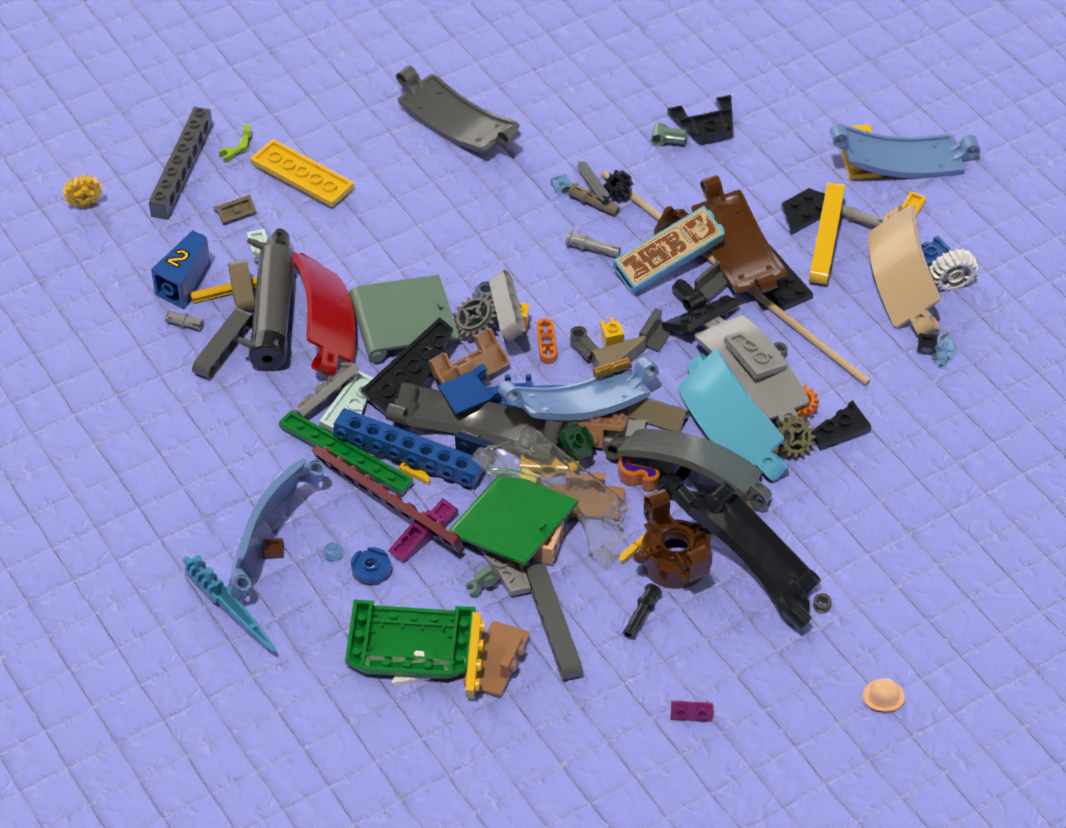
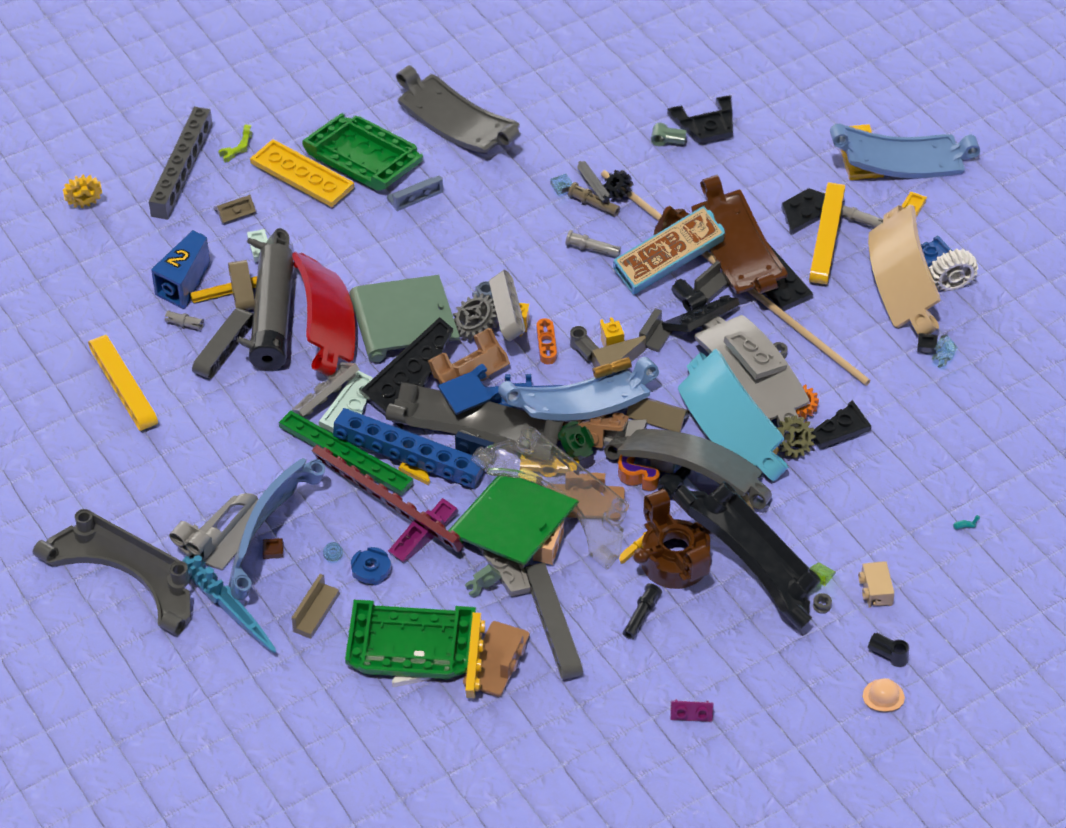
none -> dark grey panel [33,509,191,636]
none -> yellow beam [88,334,158,431]
none -> light grey panel [169,493,259,571]
none -> dark tan panel [292,574,340,639]
none -> green slope [302,113,423,191]
none -> sand blue panel [387,175,443,211]
none -> clear neon green slope [810,562,836,586]
none -> tan hinge [858,561,895,608]
none -> black piece [868,633,909,667]
none -> teal piece [953,515,980,530]

